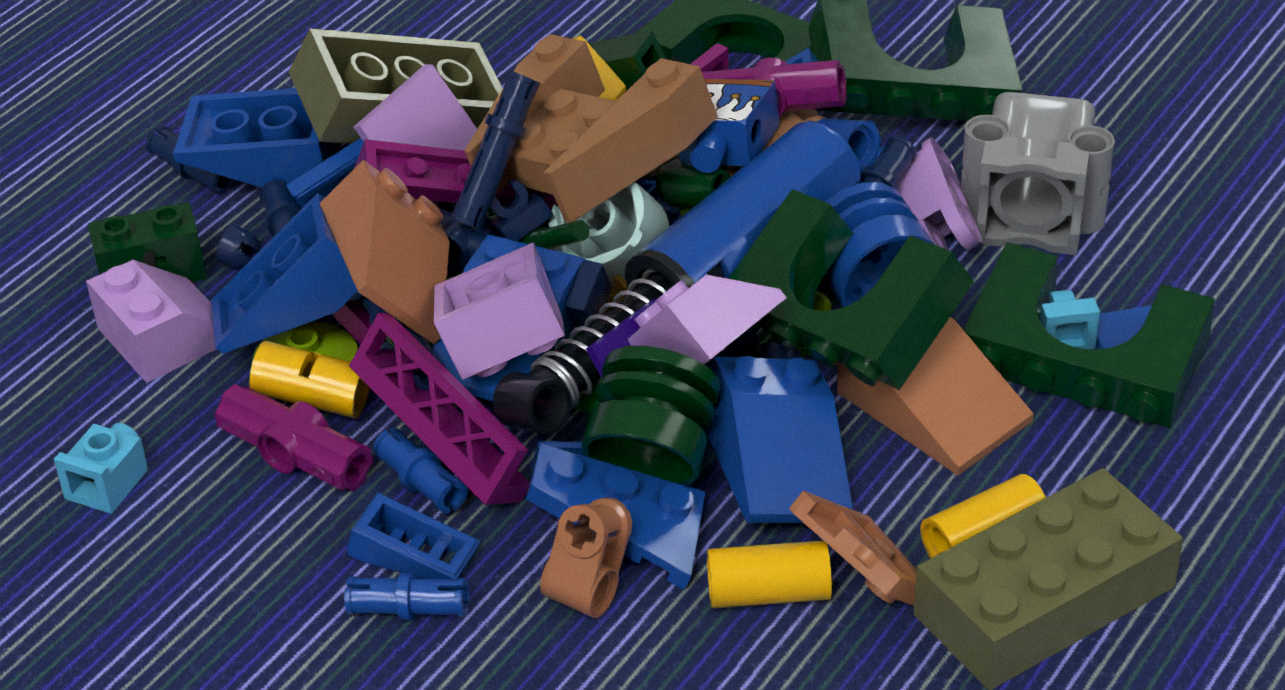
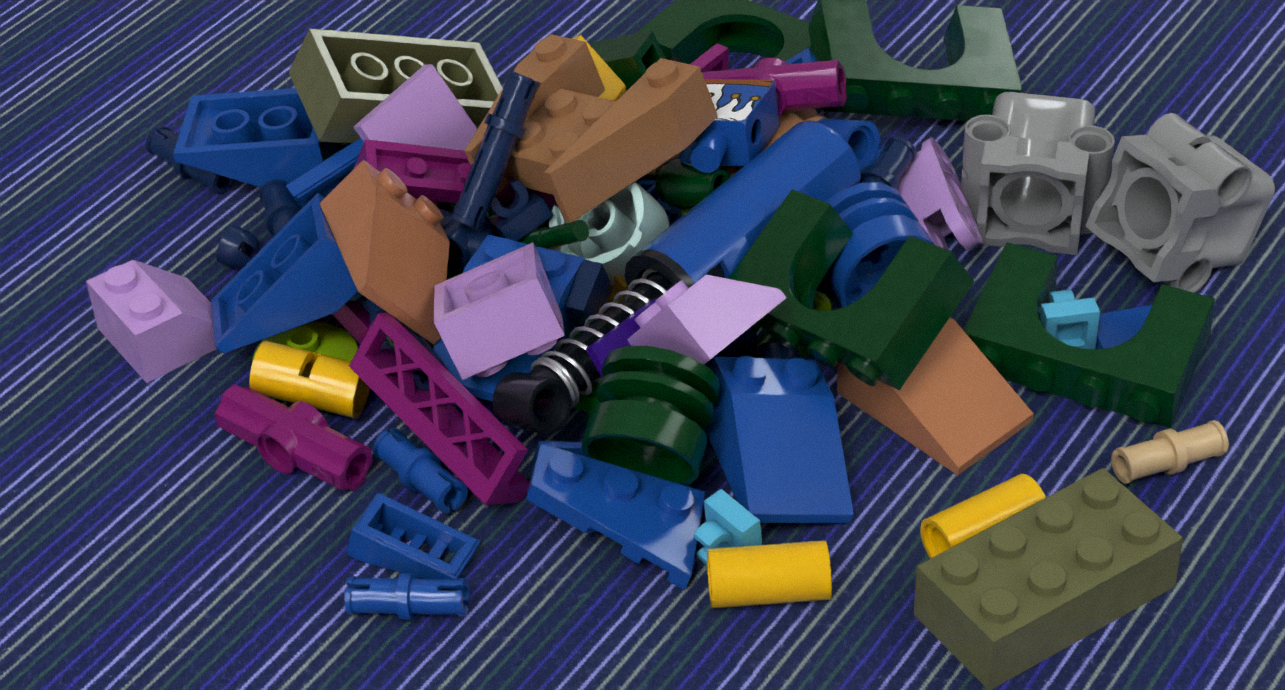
medium azure brick [54,423,148,514] -> none
dark green brick [88,202,207,283] -> none
nougat piece [540,497,632,618] -> none
nougat wing [789,490,916,606] -> none
none -> medium azure tile [694,489,762,565]
none -> light grey piece [1085,113,1275,293]
none -> tan pin [1111,420,1229,484]

